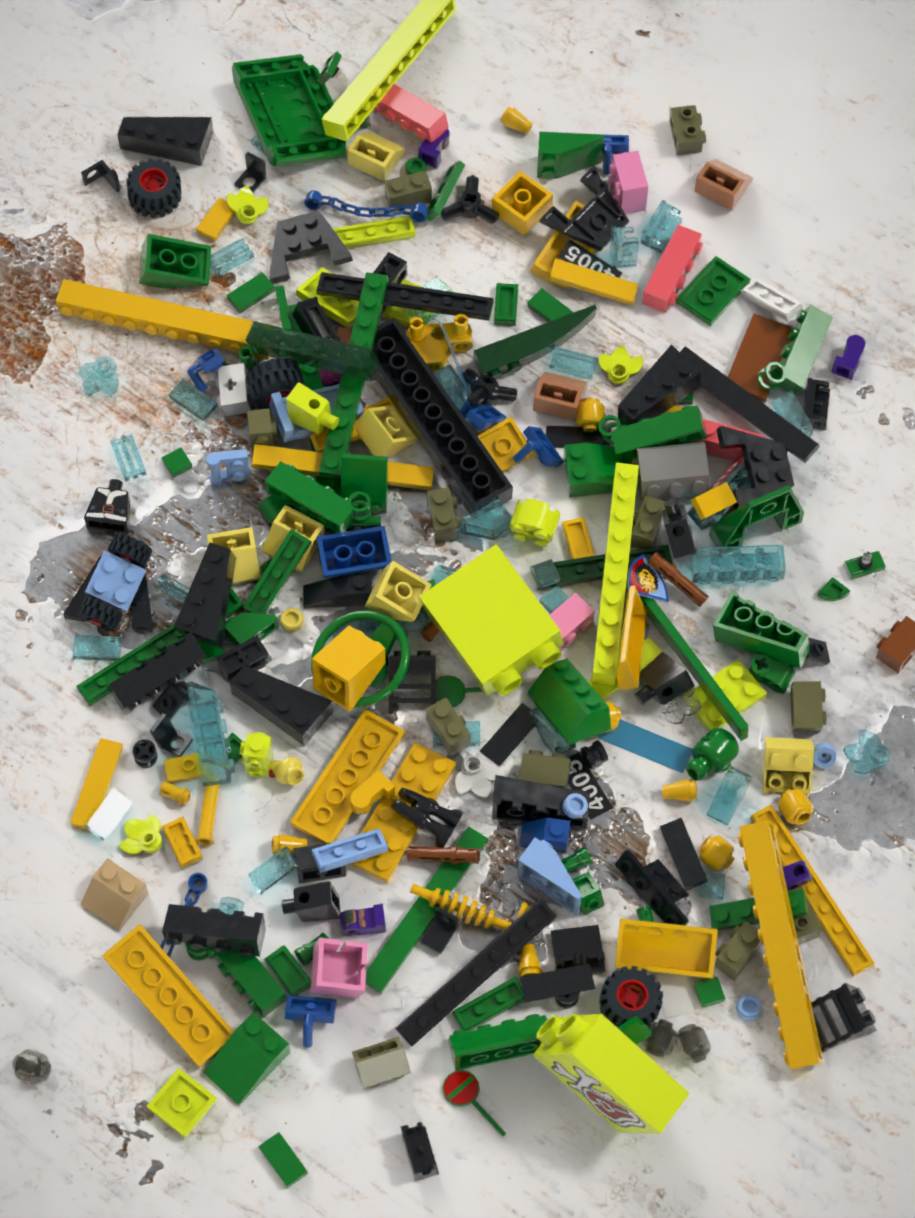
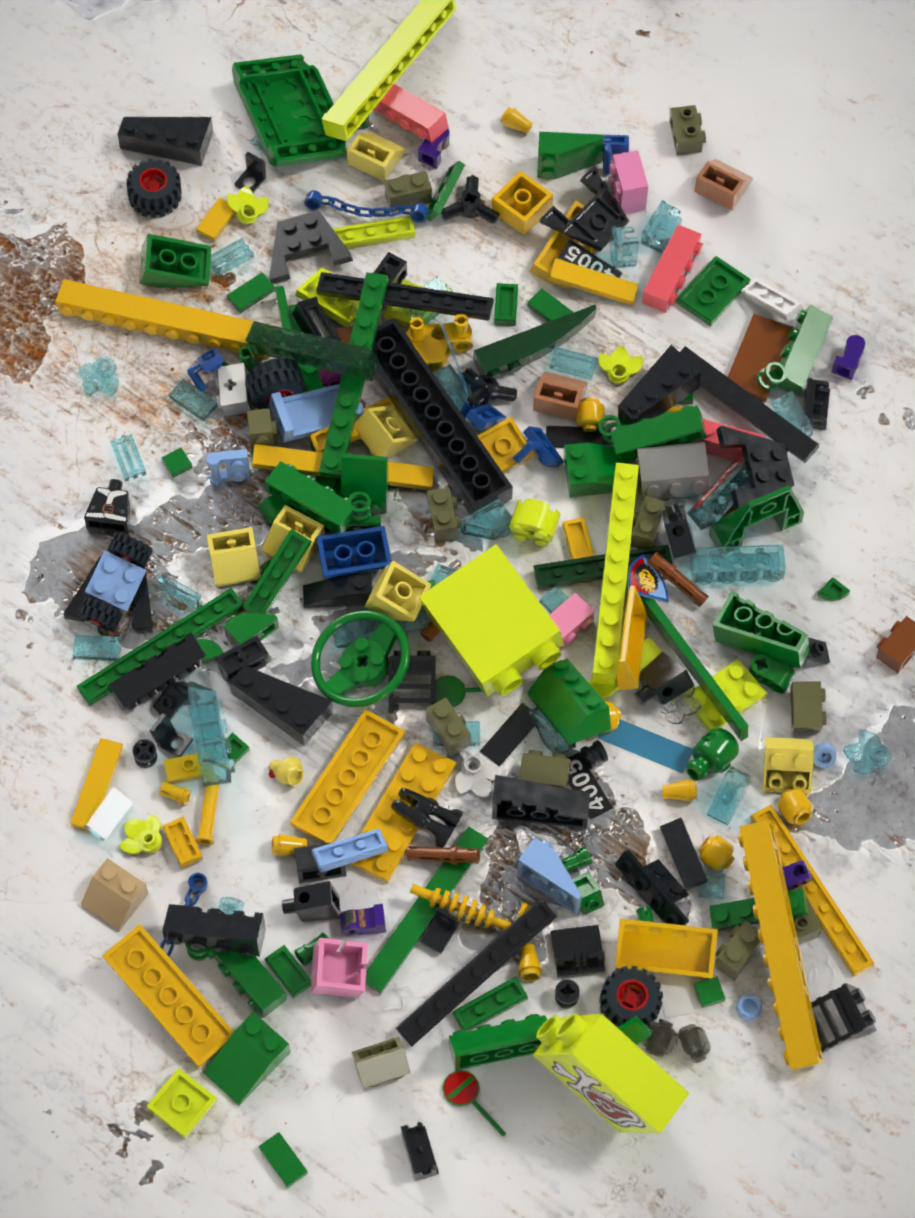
clear smoke head [13,1049,51,1085] -> none
black bracket [81,160,121,192] -> none
black wedge [174,542,236,649] -> none
neon yellow brick [240,732,274,777] -> none
clear light blue tile [248,846,299,894] -> none
light yellow tile [280,608,304,632] -> none
blue plate [285,995,337,1048] -> none
neon yellow torso [286,382,339,434] -> none
yellow slope [312,625,385,712] -> none
piece [317,51,348,85] -> none
yellow leg [350,770,395,815] -> none
green tile [405,158,427,175] -> none
blue slope [519,818,570,853] -> none
black sticker [520,964,595,1003] -> none
clear light blue tile [530,559,560,589] -> none
light blue tile [562,793,588,819] -> none
yellow tile [691,482,737,520] -> none
green piece [843,551,886,580] -> none

